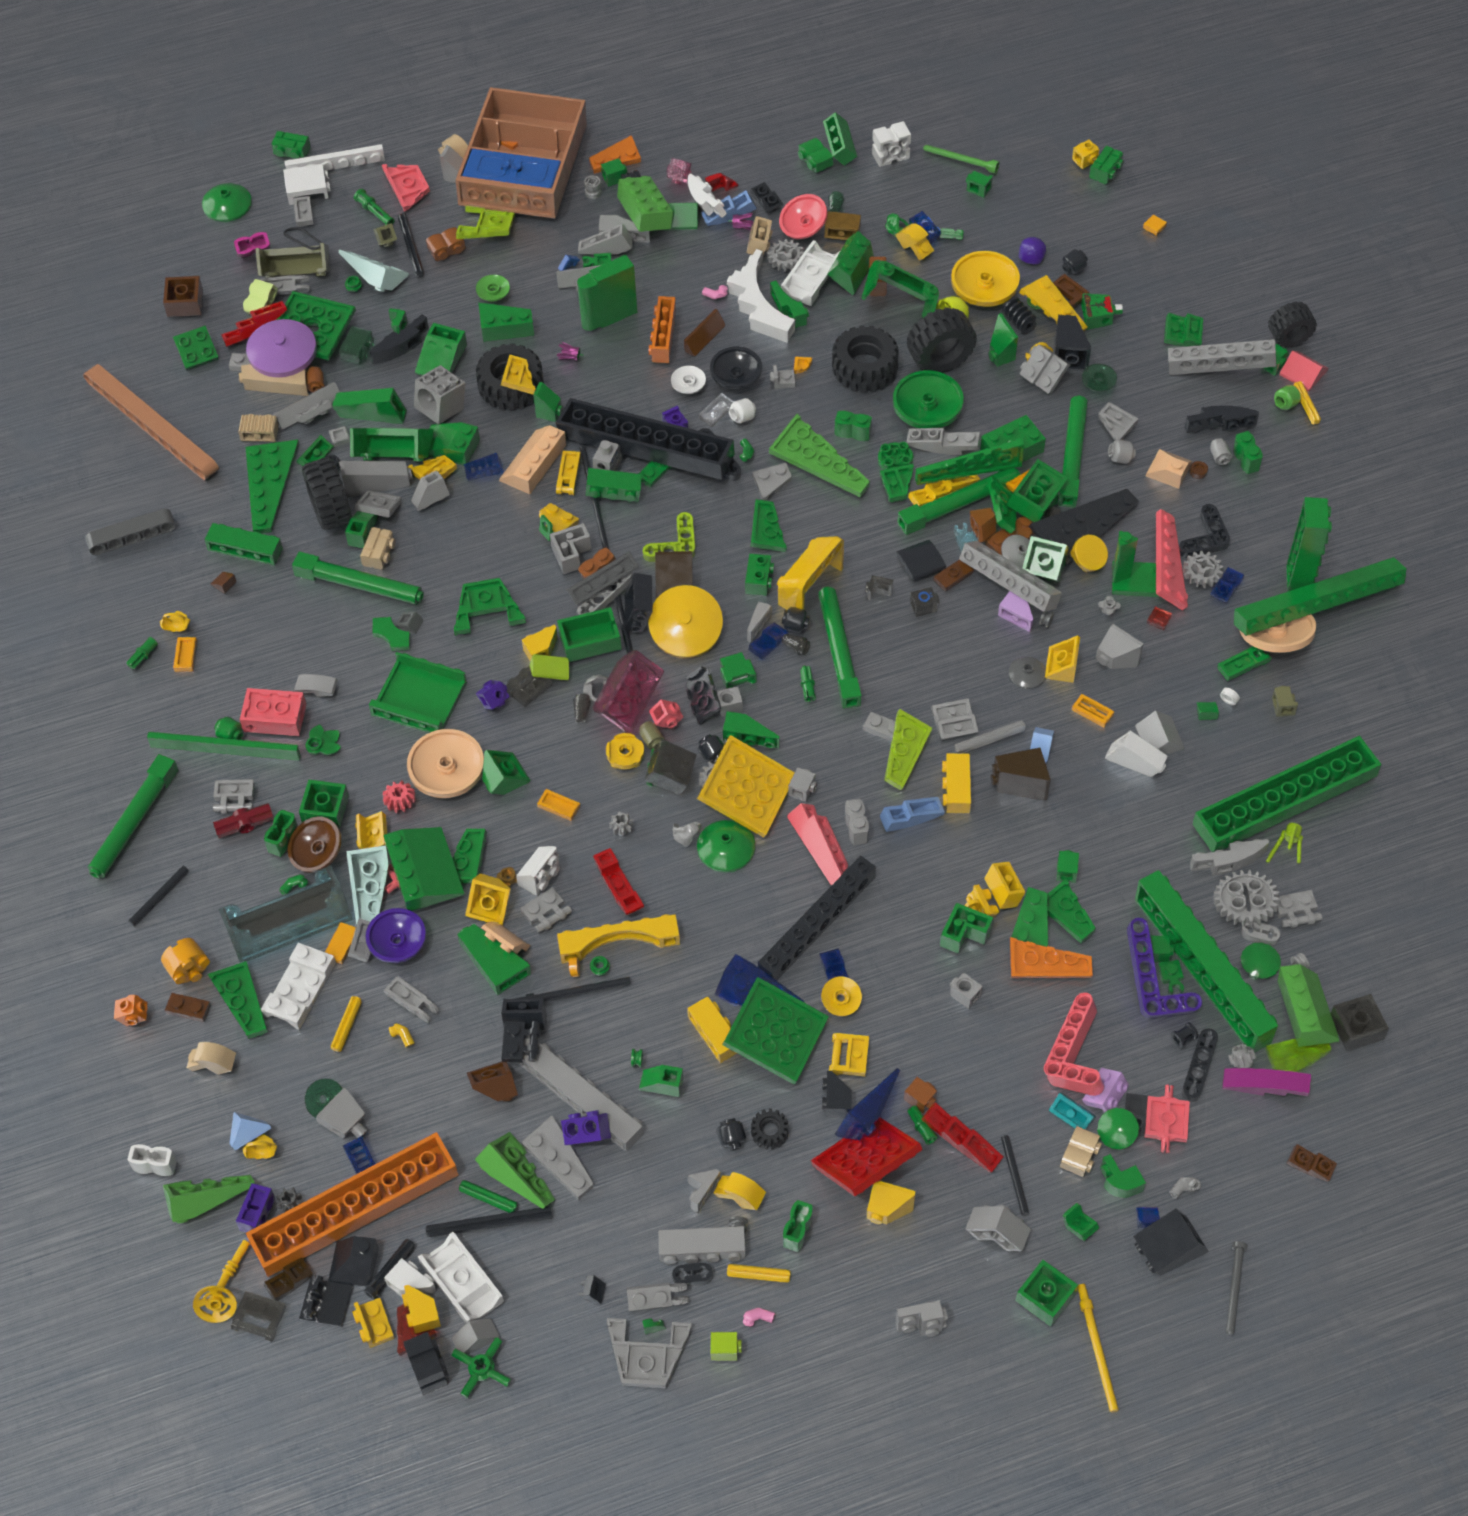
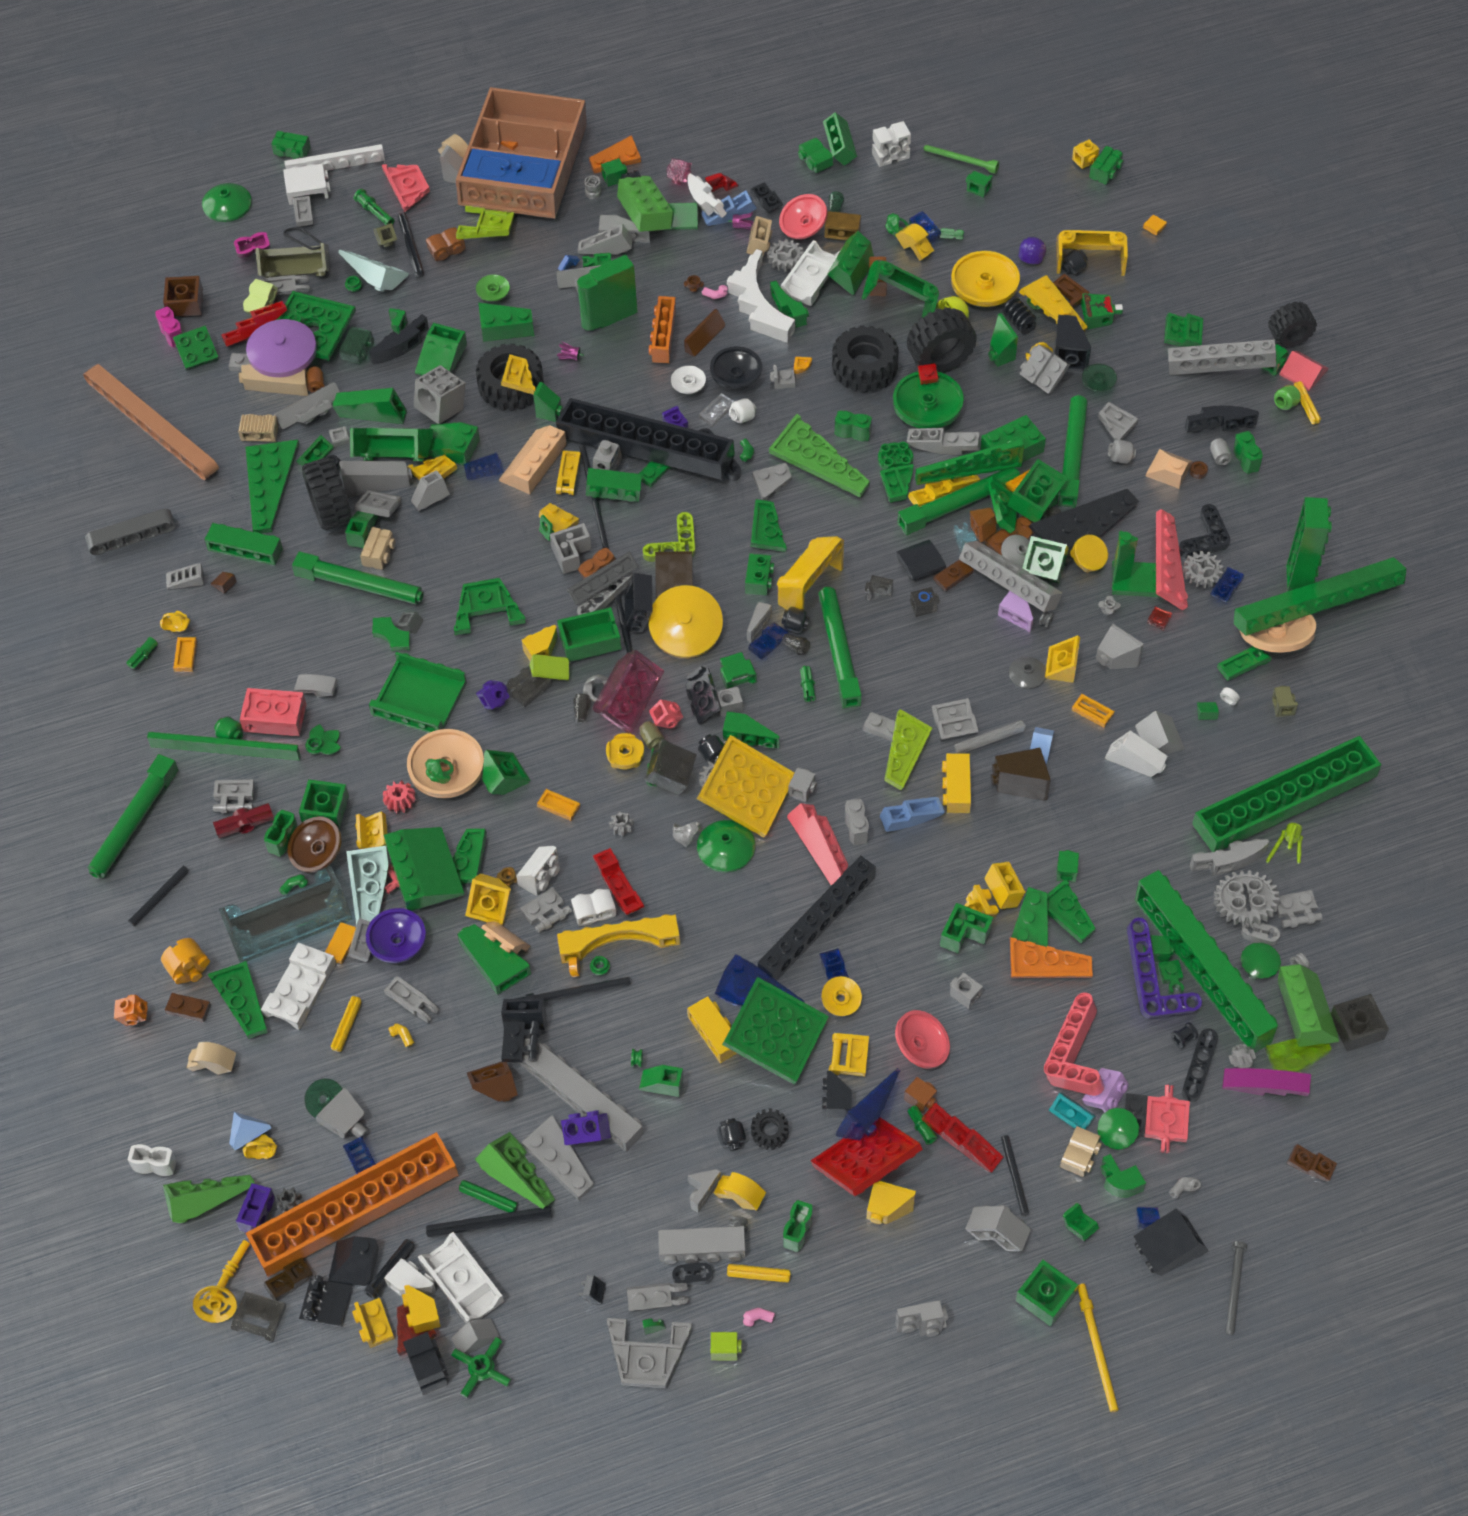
none -> dark pink brick [155,307,182,347]
none -> light grey slope [166,563,204,590]
none -> green piece [425,758,454,784]
none -> white brick [571,889,616,926]
none -> reddish brown plate [684,275,704,292]
none -> coral dish [895,1010,950,1069]
none -> red plate [918,363,938,384]
none -> yellow windscreen [1056,230,1128,276]

